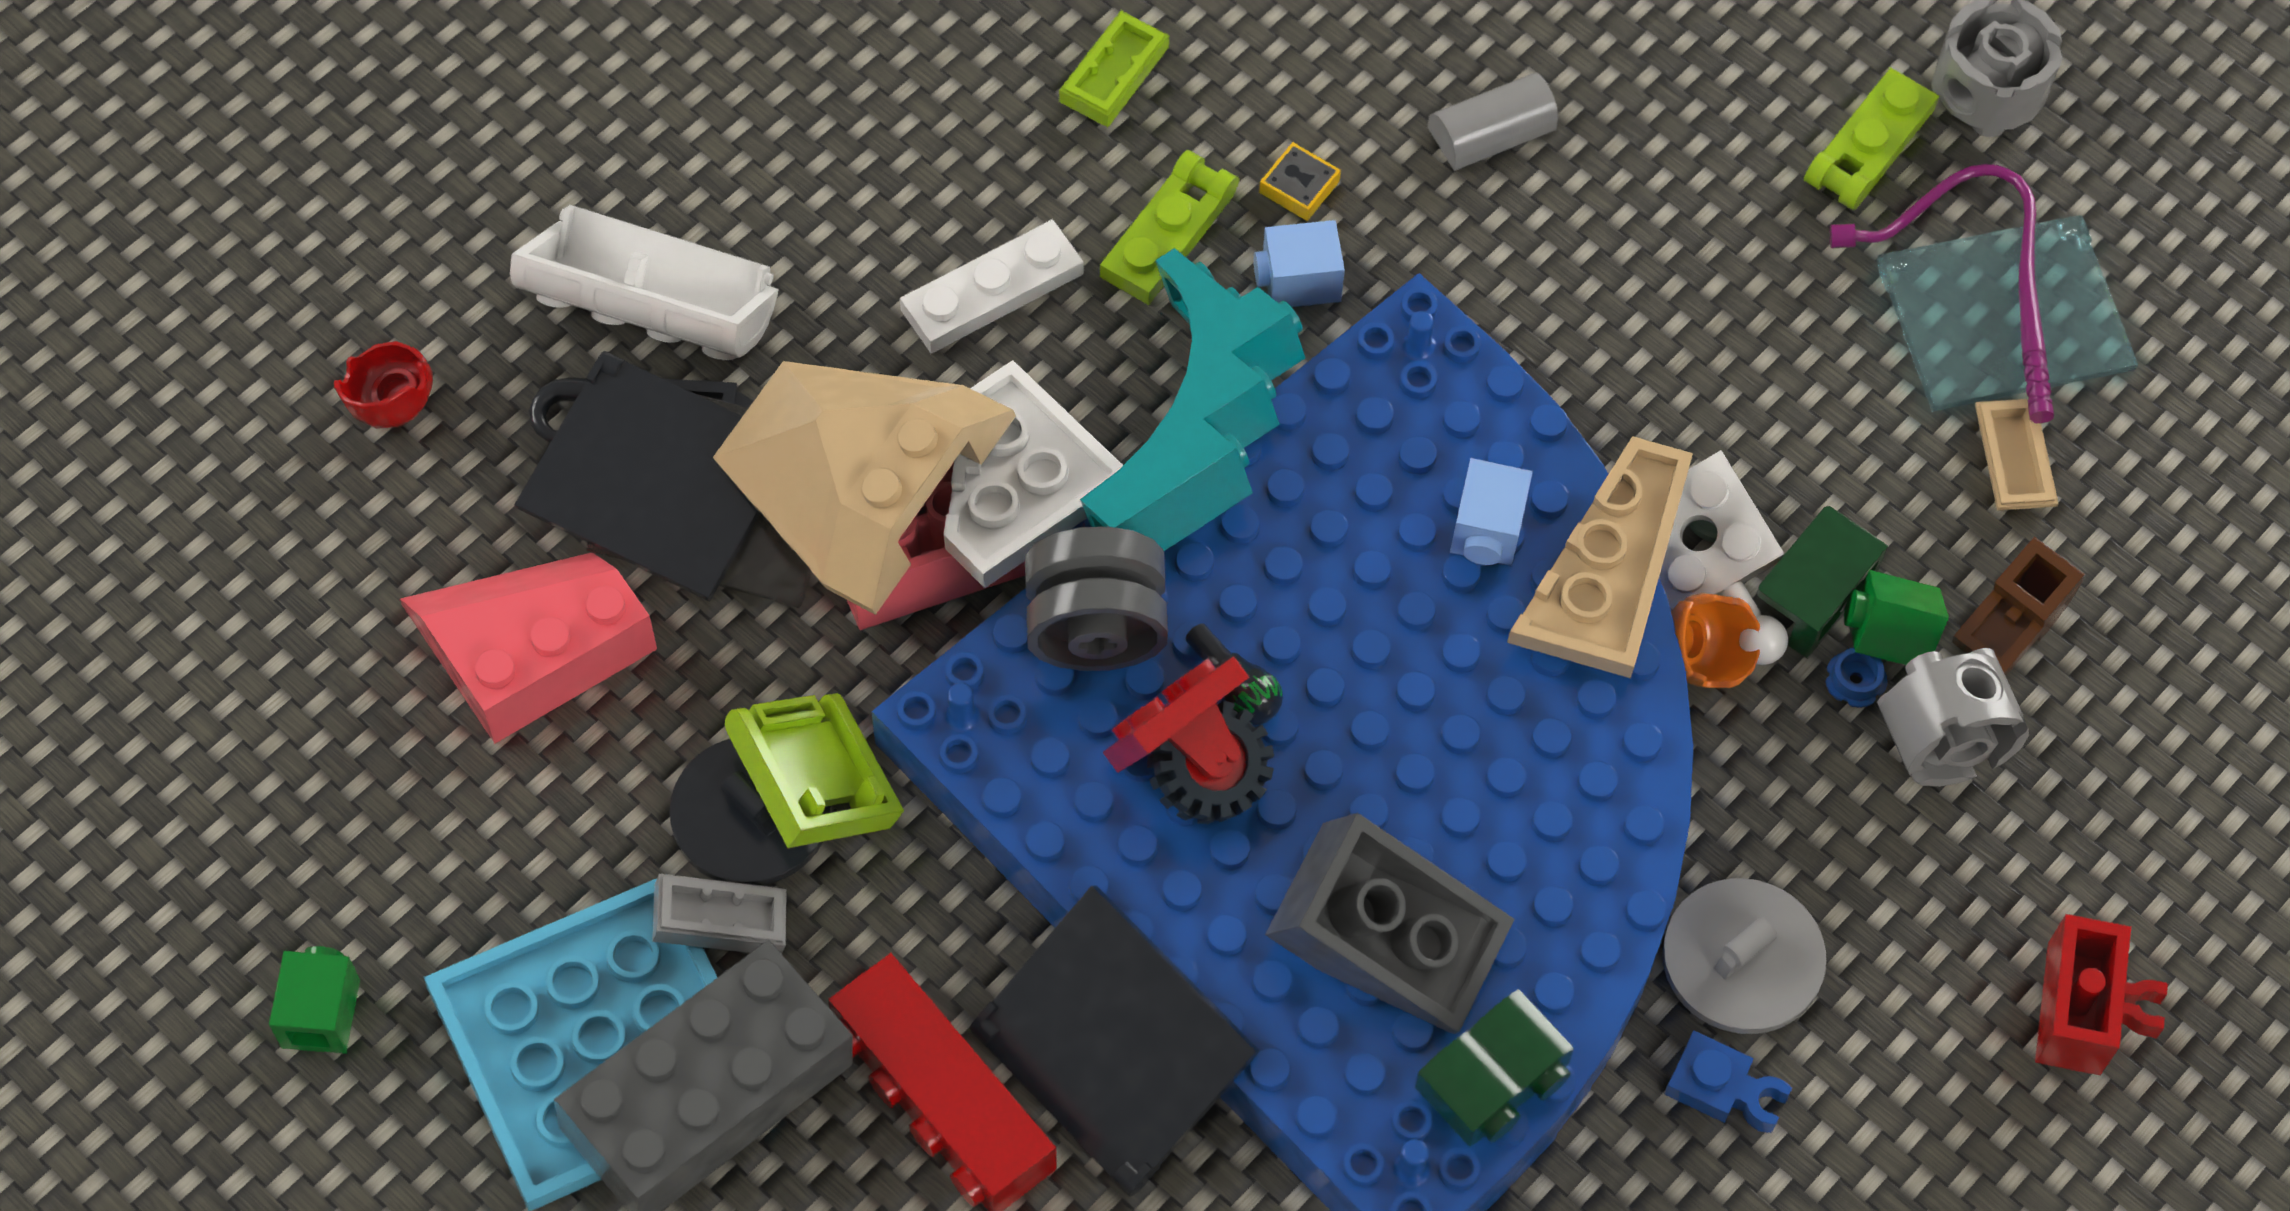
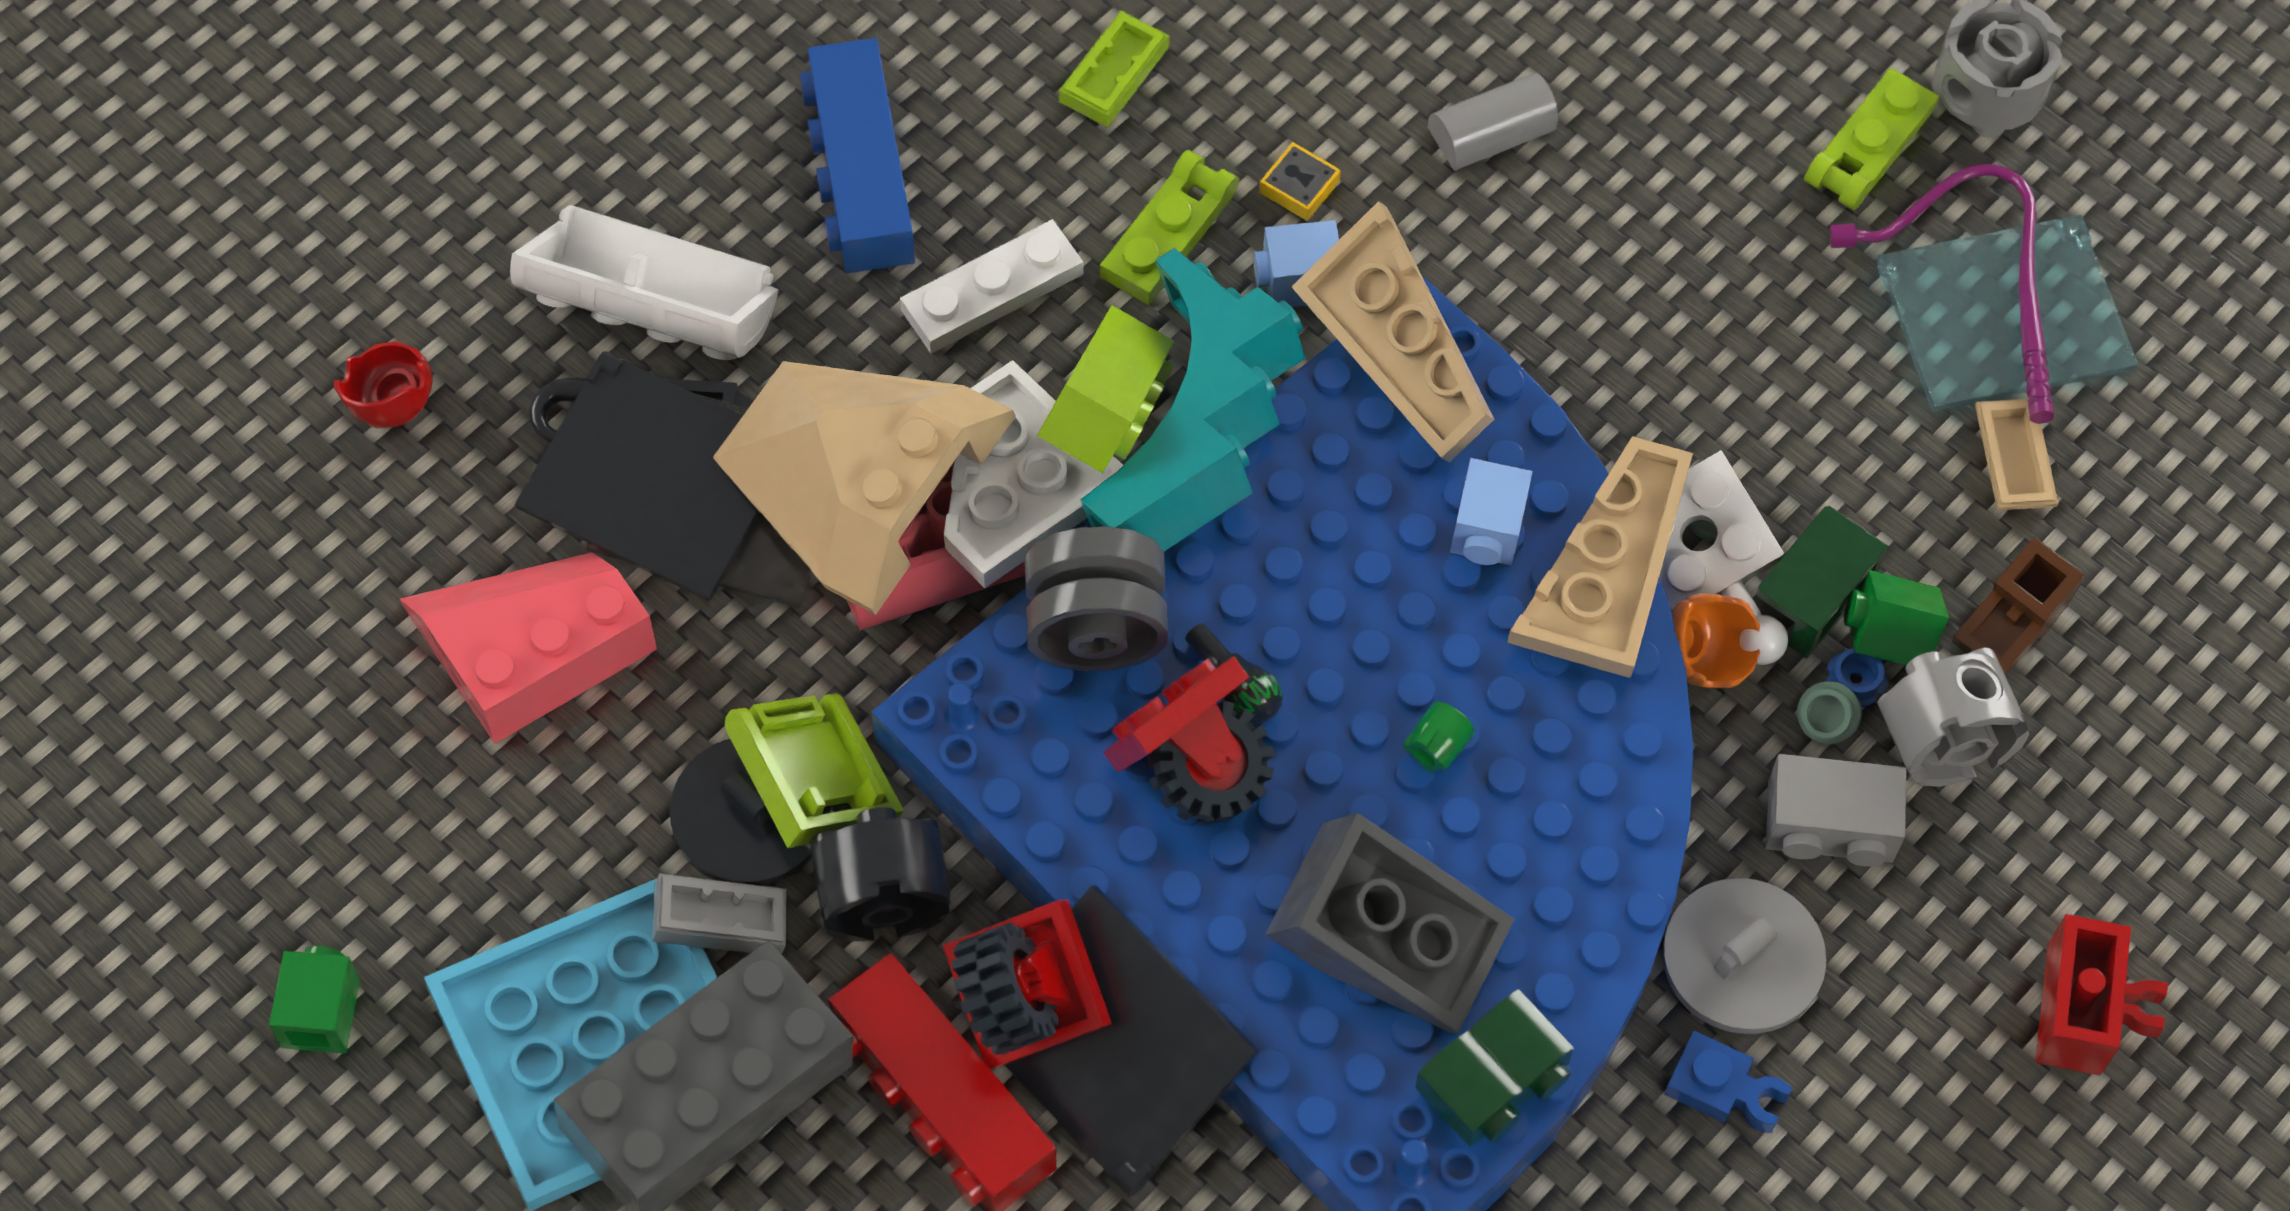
none -> blue brick [800,38,915,274]
none -> black brick [810,807,951,942]
none -> plate [942,899,1112,1070]
none -> lime brick [1036,305,1175,473]
none -> tan wing [1292,201,1495,463]
none -> green hose [1403,701,1475,773]
none -> light grey brick [1765,754,1907,866]
none -> sand green plate [1797,681,1862,744]

